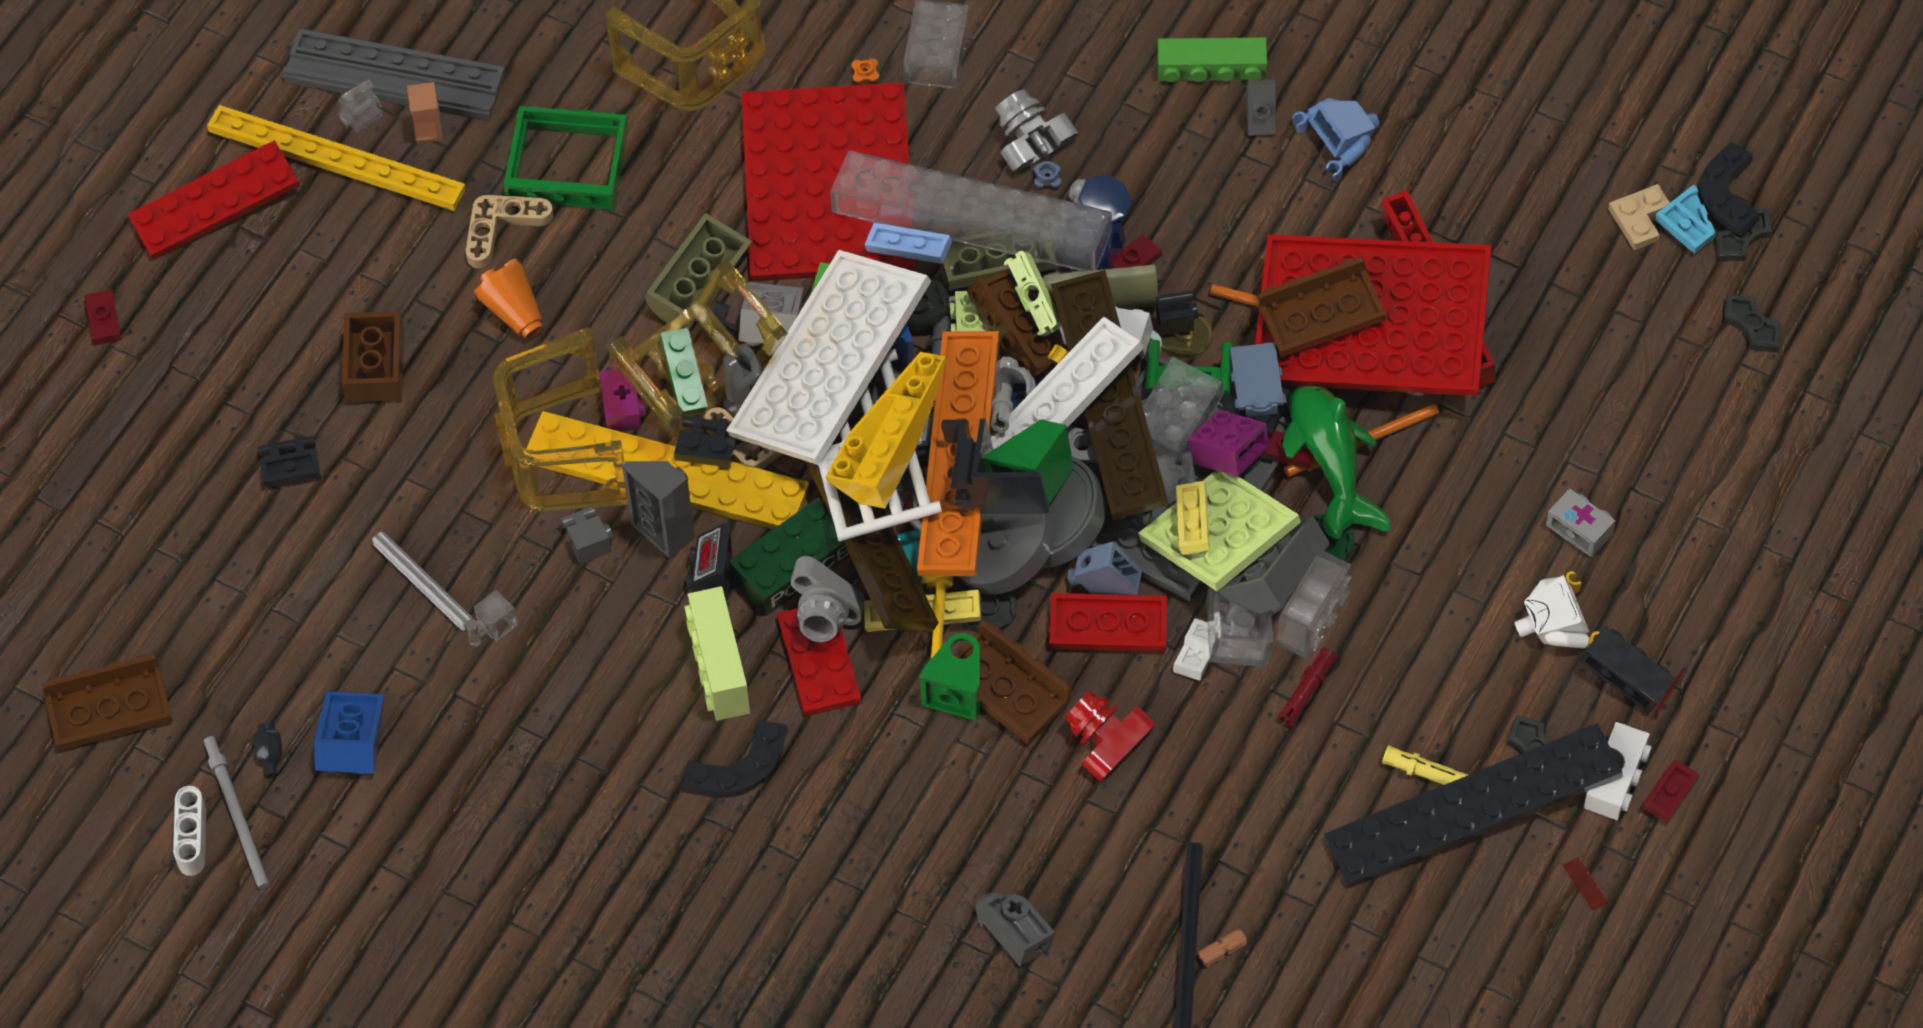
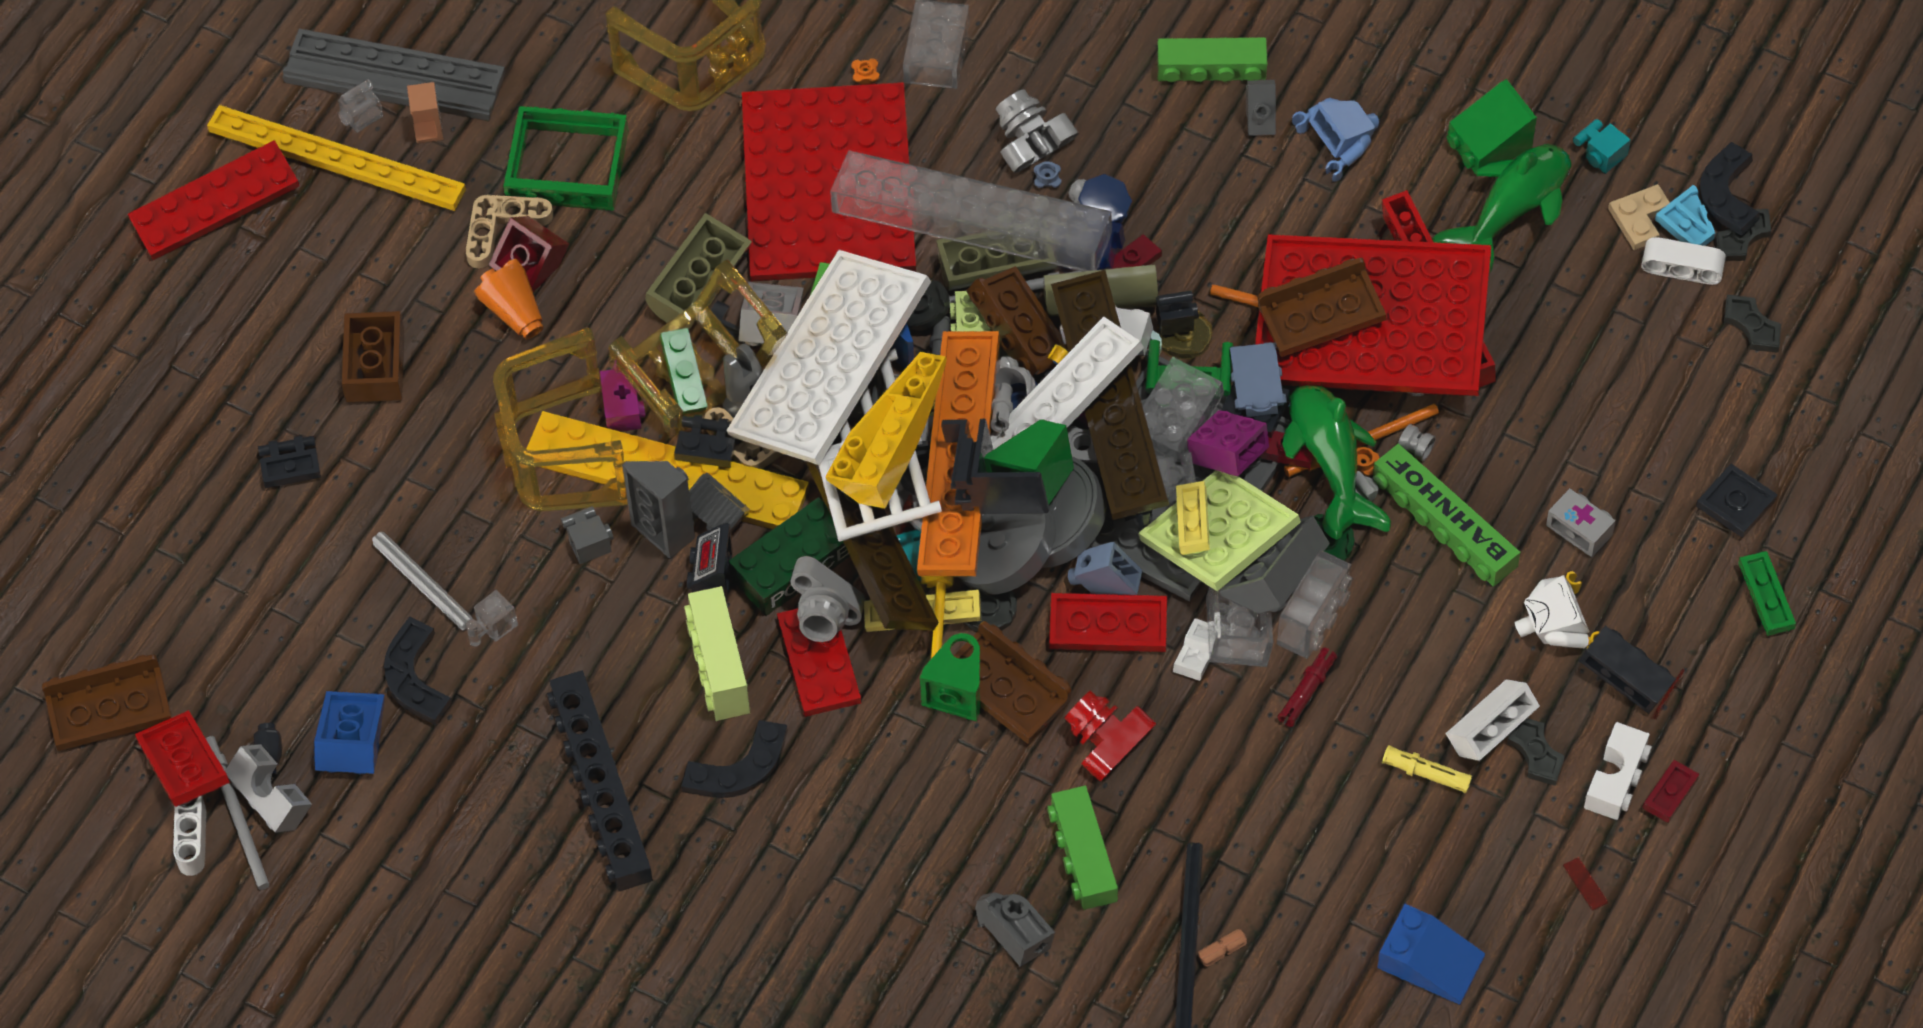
dark red plate [84,289,122,346] -> none
light blue plate [864,223,952,264] -> none
yellowish green piece [1004,251,1061,337] -> none
black plate [1324,723,1623,889] -> none
none -> red plate [135,710,230,807]
none -> light grey arch [225,744,312,832]
none -> black plate [384,616,452,725]
none -> dark red slope [489,216,569,292]
none -> black brick [546,670,653,892]
none -> dark grey brick [689,473,750,533]
none -> bright green brick [1047,785,1118,910]
none -> light grey plate [1355,471,1378,501]
none -> orange plate [1357,447,1379,476]
none -> bright green brick [1372,443,1520,587]
none -> blue slope [1377,904,1486,1005]
none -> light grey wheel [1398,424,1436,462]
none -> green animal [1432,144,1572,273]
none -> white brick [1445,679,1540,761]
none -> green slope [1447,79,1537,176]
none -> teal brick [1573,119,1631,174]
none -> white beam [1642,237,1726,285]
none -> black plate [1696,464,1778,538]
none -> green plate [1738,551,1796,636]

